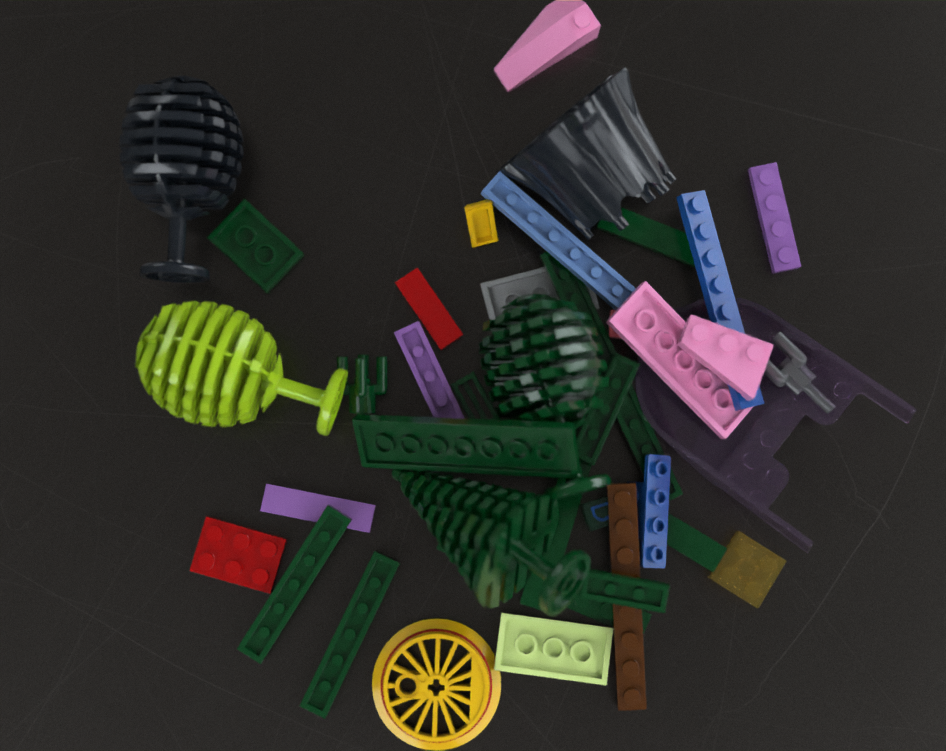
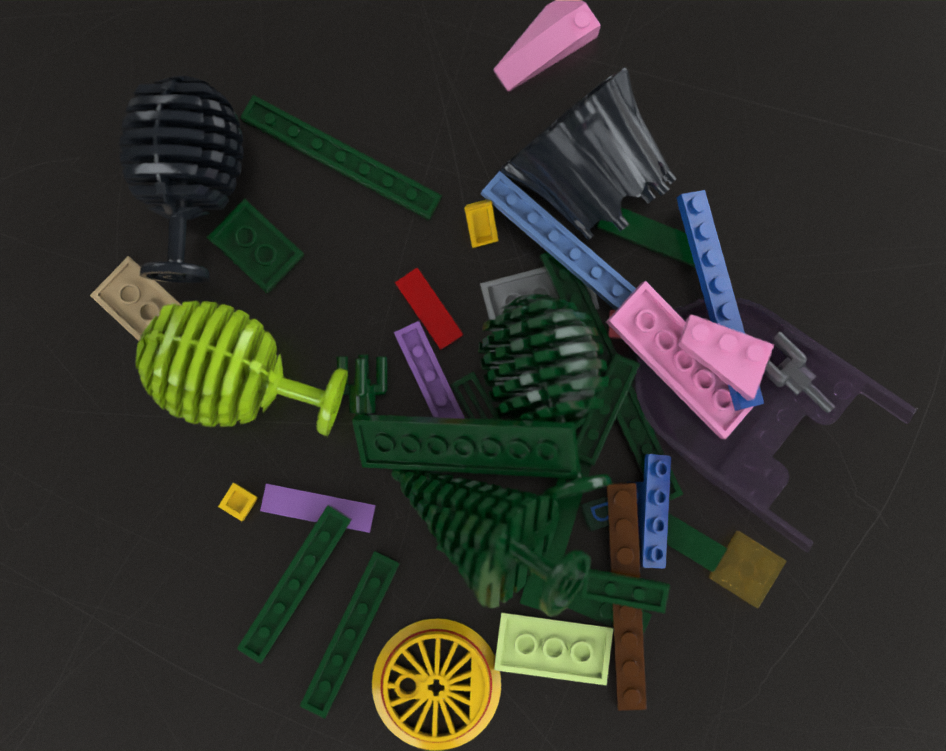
red plate [190,517,288,594] -> none
medium lavender plate [748,162,801,274] -> none
none -> tan tile [90,256,181,341]
none -> yellow plate [218,483,258,521]
none -> dark green tile [240,95,442,221]

